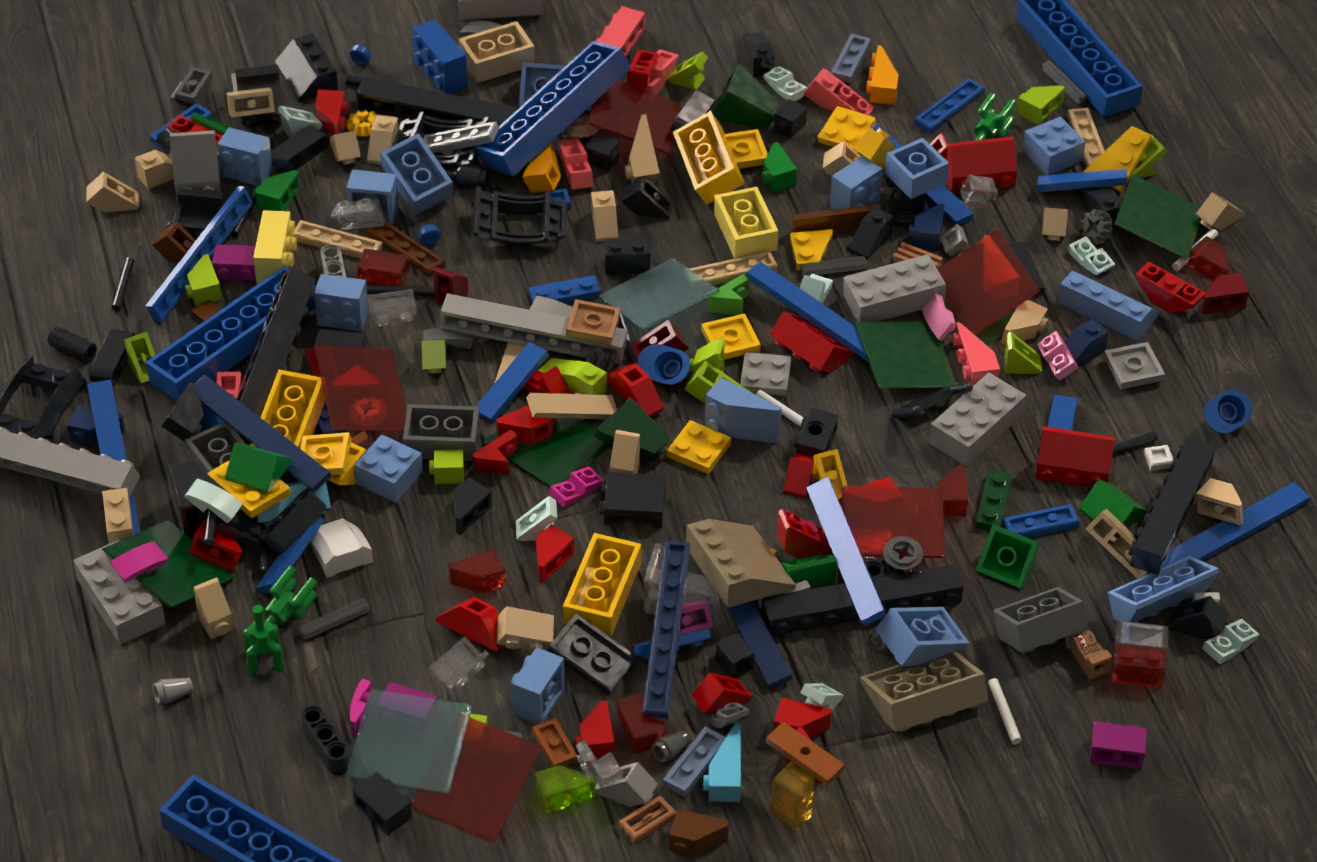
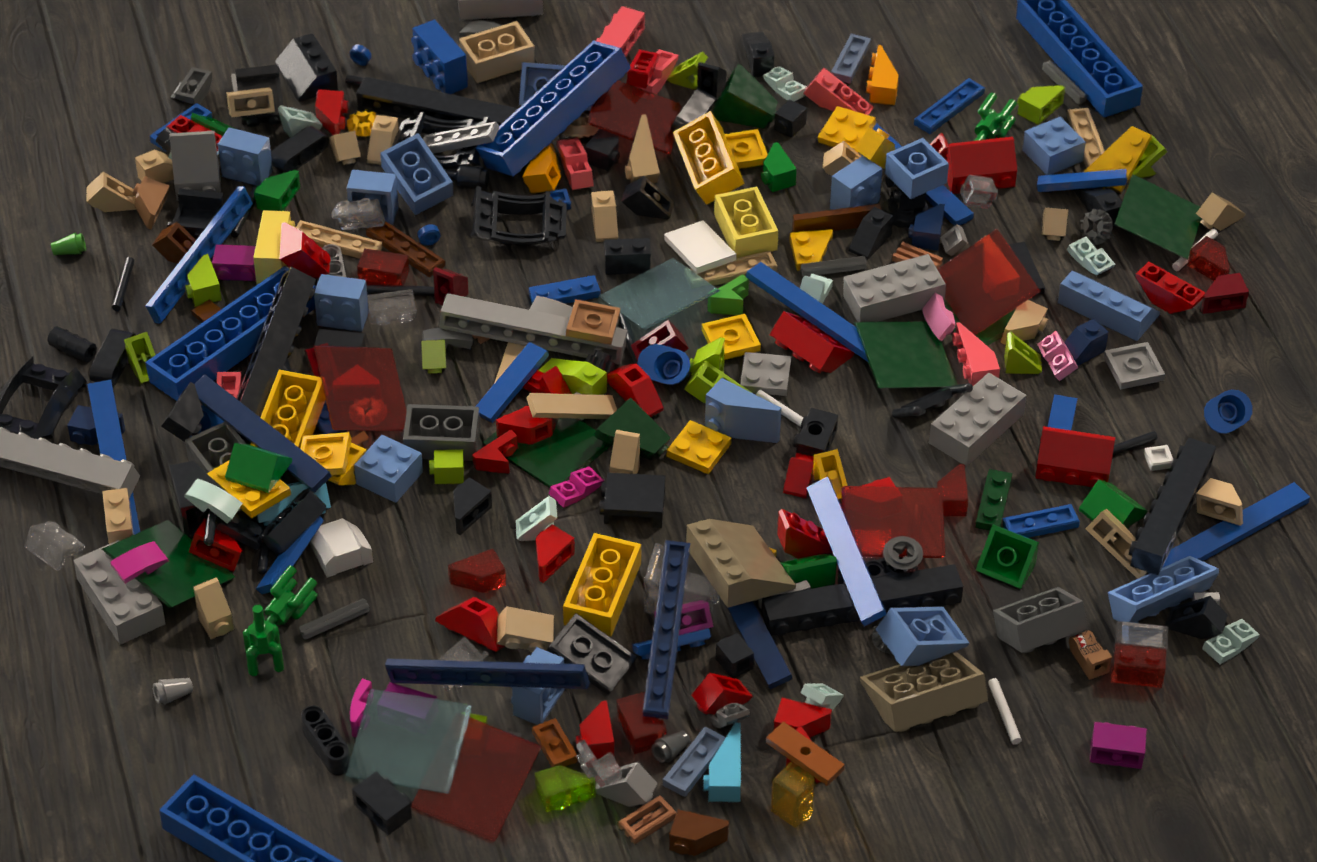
none -> clear bracket [25,521,85,570]
none -> bright green cone [51,232,86,256]
none -> medium nougat slope [133,176,170,230]
none -> red slope [279,222,331,279]
none -> dark blue tile [385,659,590,689]
none -> white tile [664,221,736,274]
none -> black slope [697,62,726,101]

